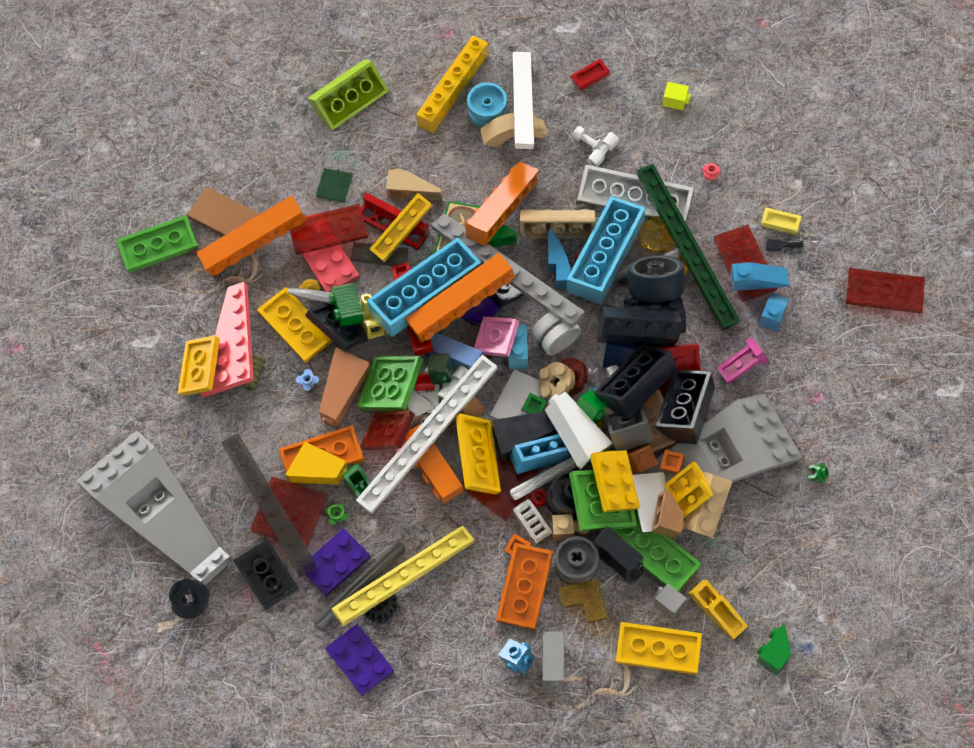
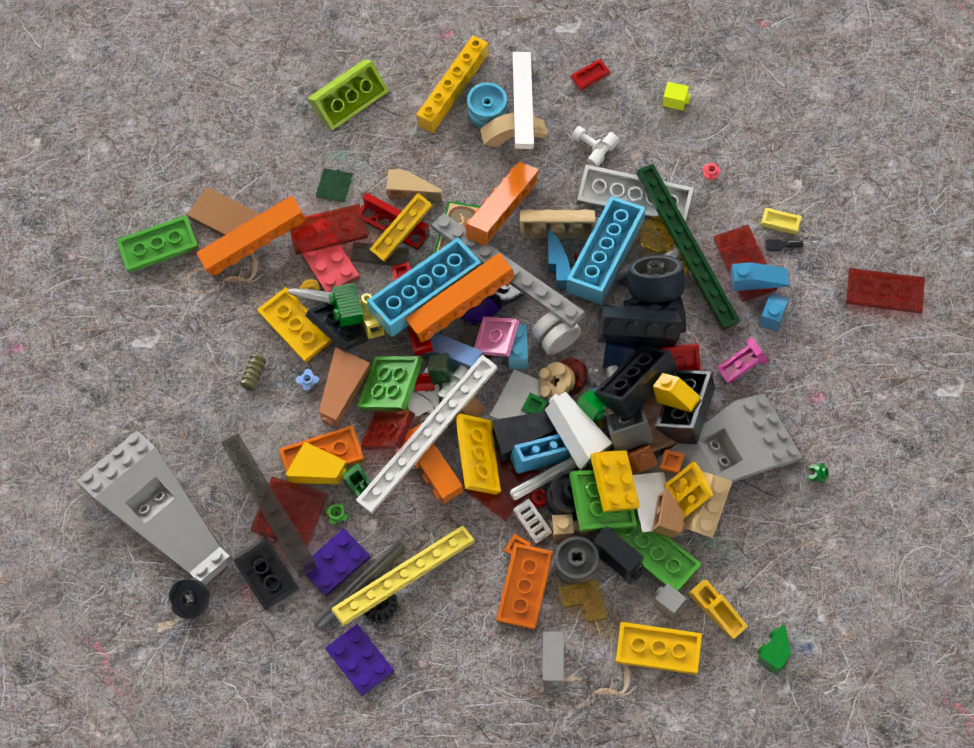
yellow plate [178,335,220,396] -> none
wing [200,282,254,398] -> none
green slope [488,225,517,248] -> none
dark azure brick [499,639,535,674] -> none
none -> yellow slope [653,373,701,412]

